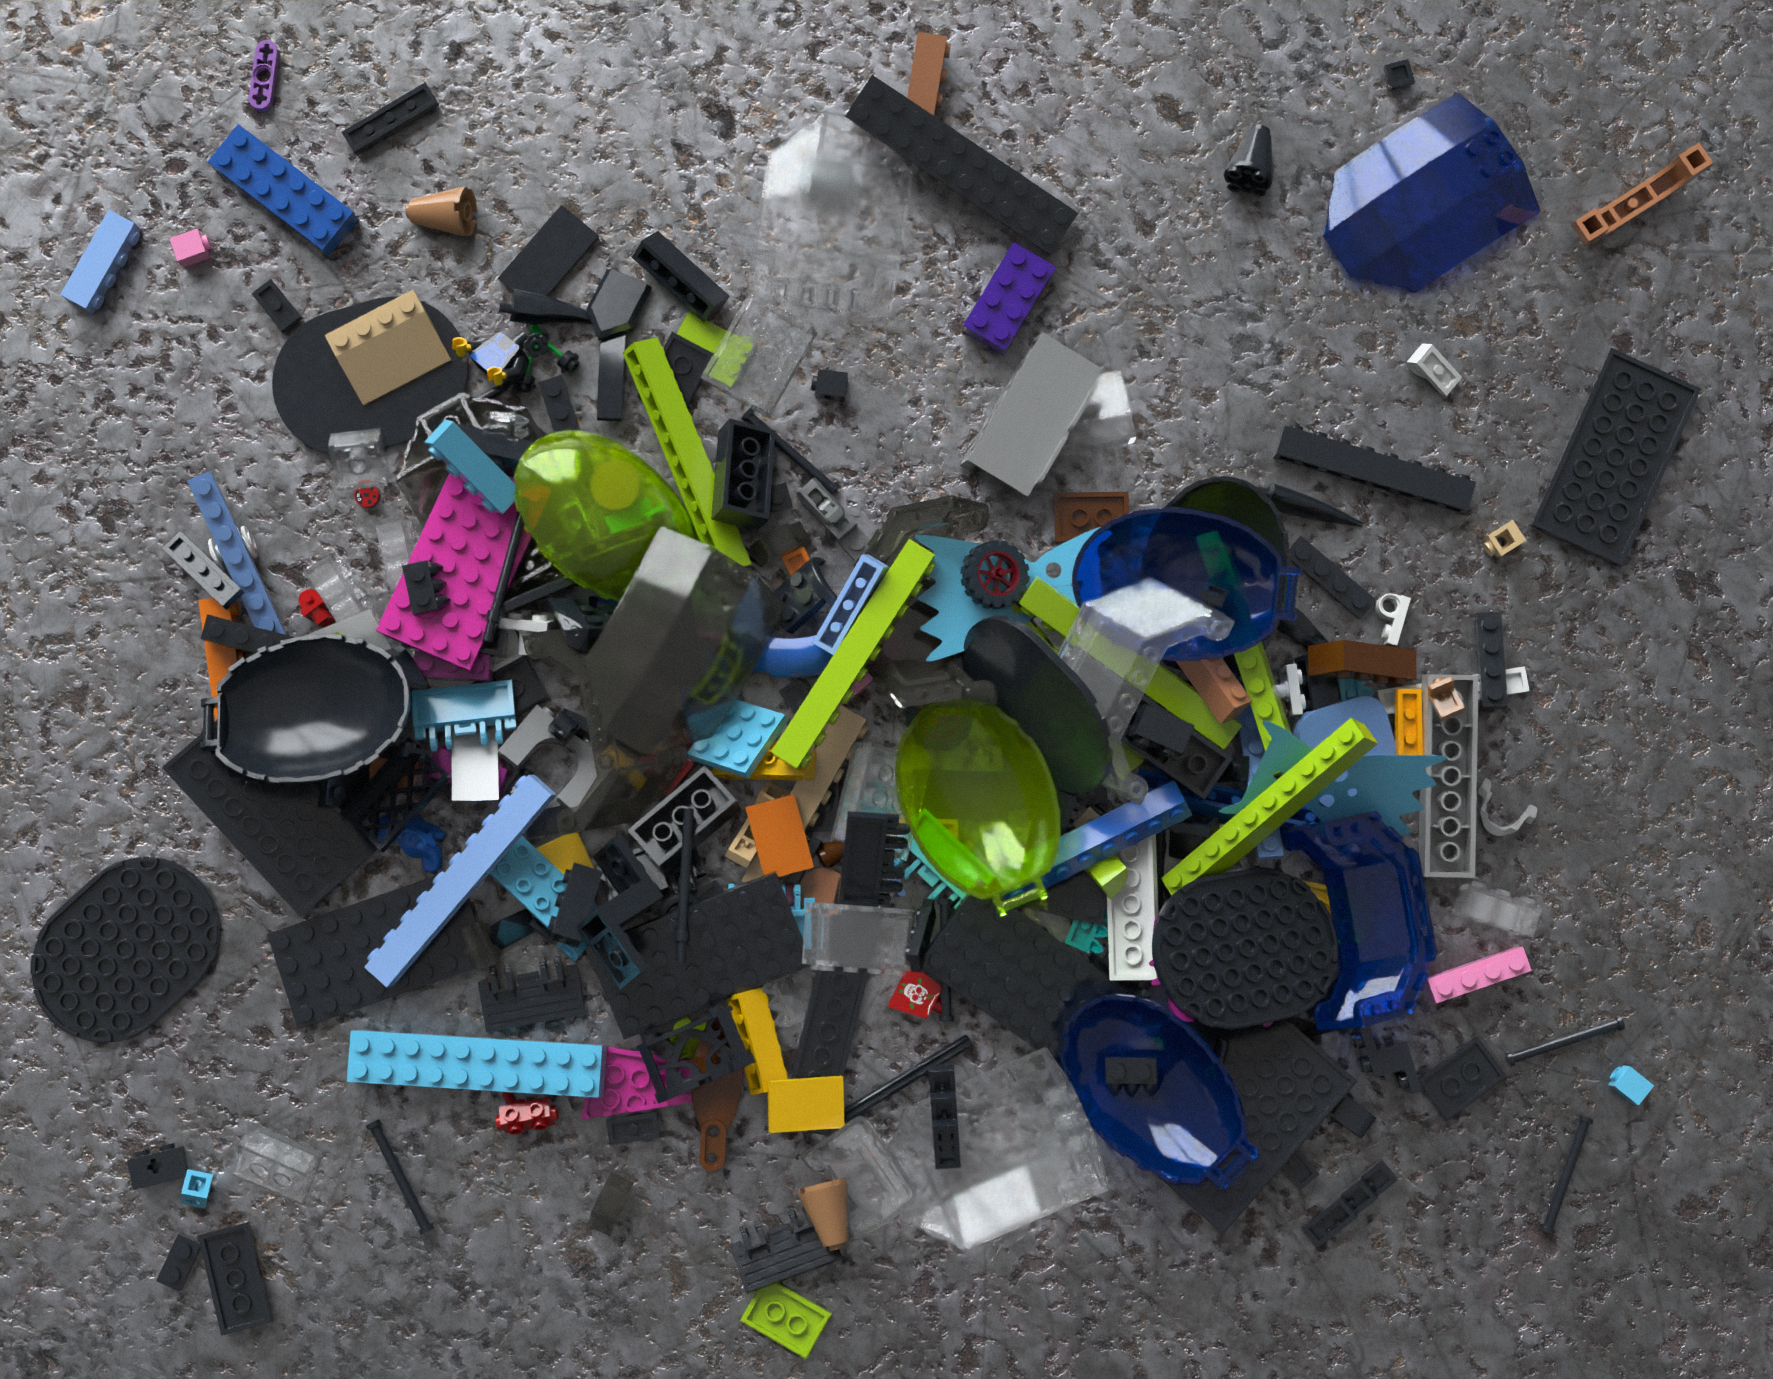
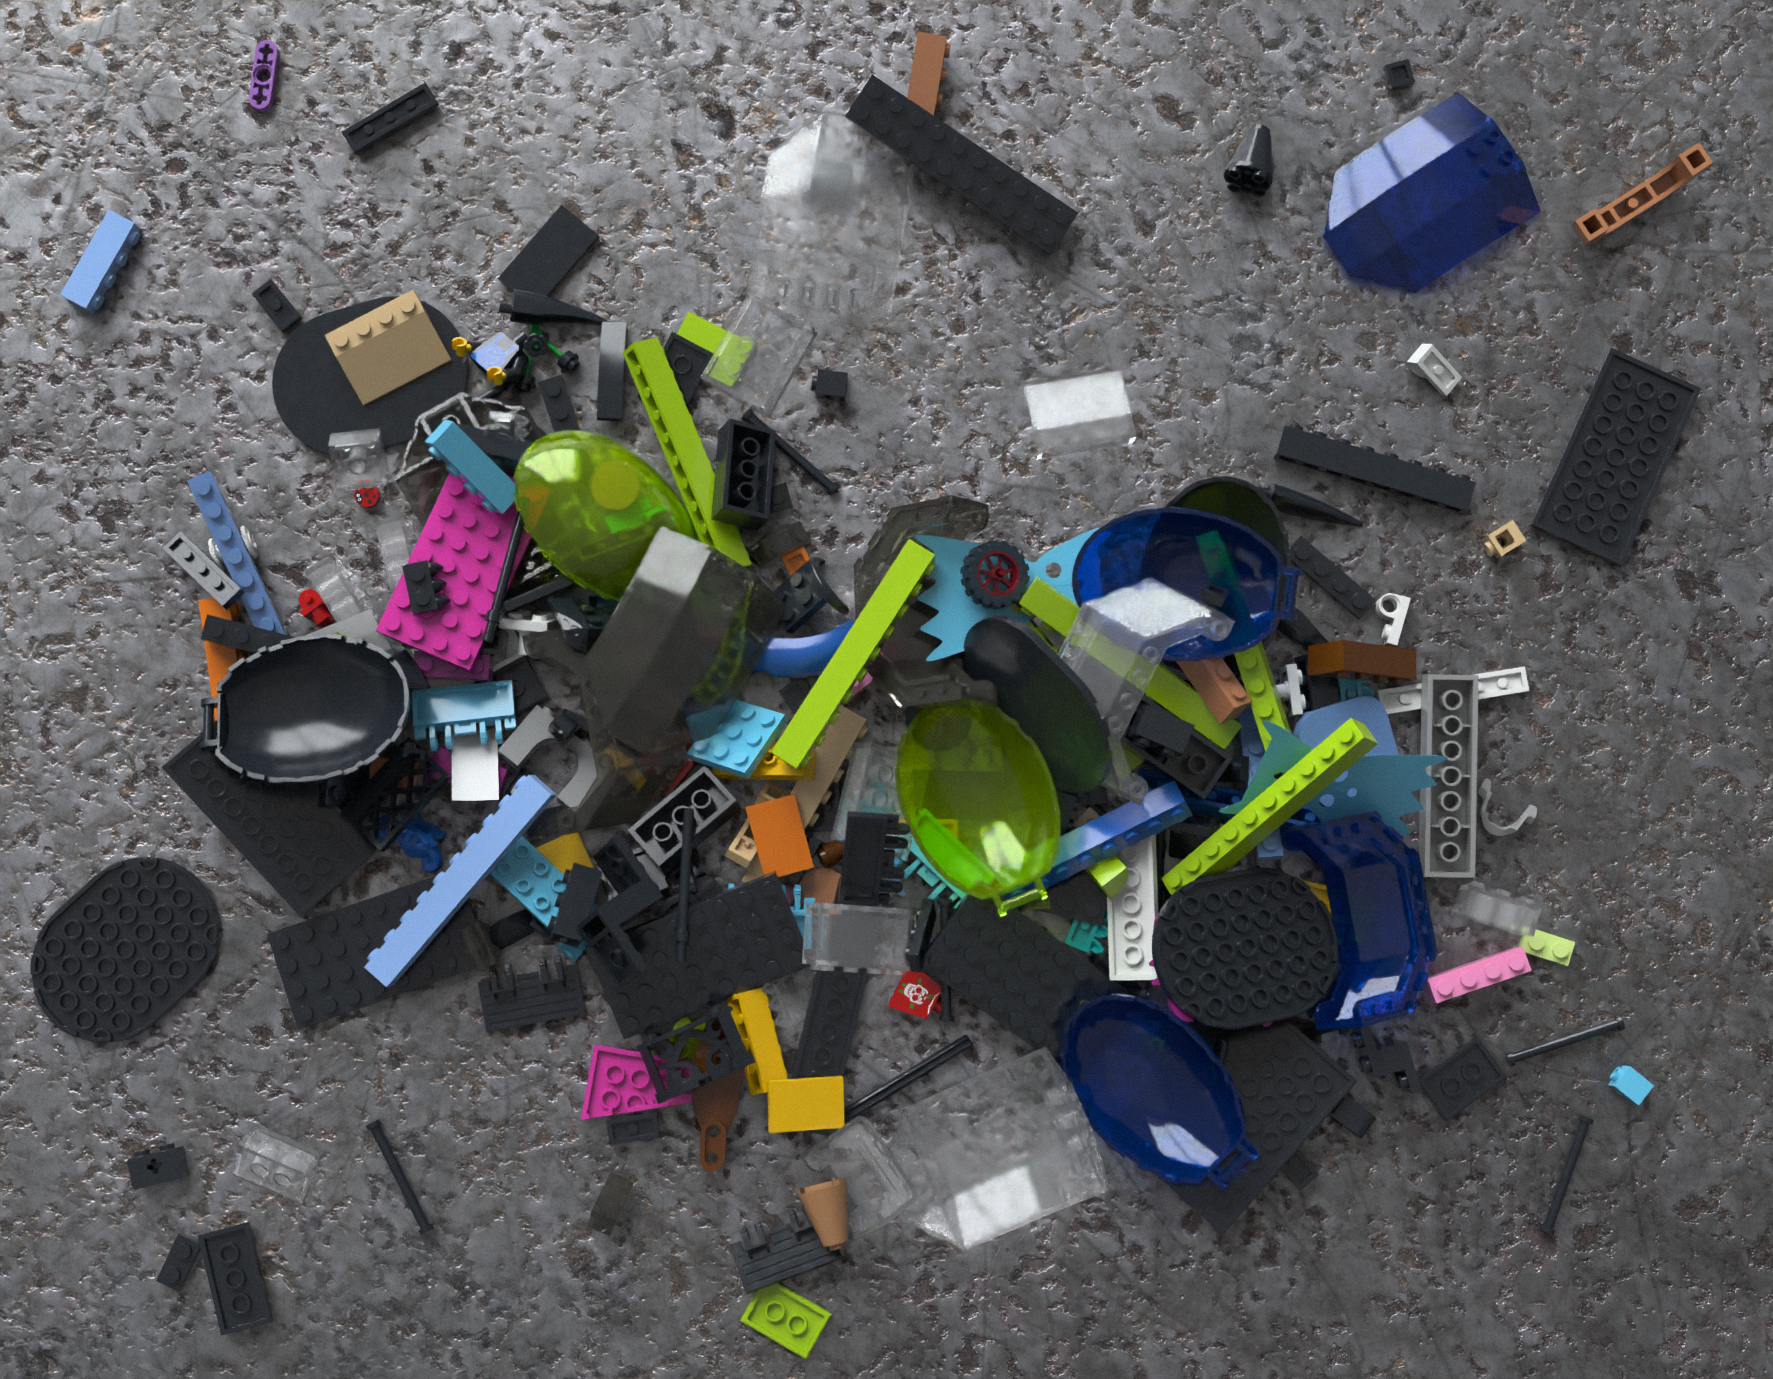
bright pink brick [169,229,212,267] -> none
medium azure brick [180,1169,213,1209] -> none
blue brick [207,124,359,258] -> none
medium azure brick [347,1030,607,1098] -> none
medium nougat cone [405,187,477,237] -> none
red brick [496,1092,559,1135] -> none
tile [586,269,652,340] -> none
black brick [632,231,730,323] -> none
flat silver plate [797,478,875,563] -> none
light blue brick [812,554,890,655] -> none
black slope [928,1065,961,1169] -> none
light grey piece [960,332,1102,497] -> none
dark purple brick [962,242,1056,356] -> none
reddish brown plate [1054,492,1130,543] -> none
black plate [1105,1056,1158,1096] -> none
black slope [1302,1159,1398,1248] -> none
light orange plate [1394,689,1423,755] -> none
medium nougat bracket [1428,677,1465,721] -> none
black plate [1475,613,1508,710] -> none
none -> yellowish green plate [1519,927,1575,966]

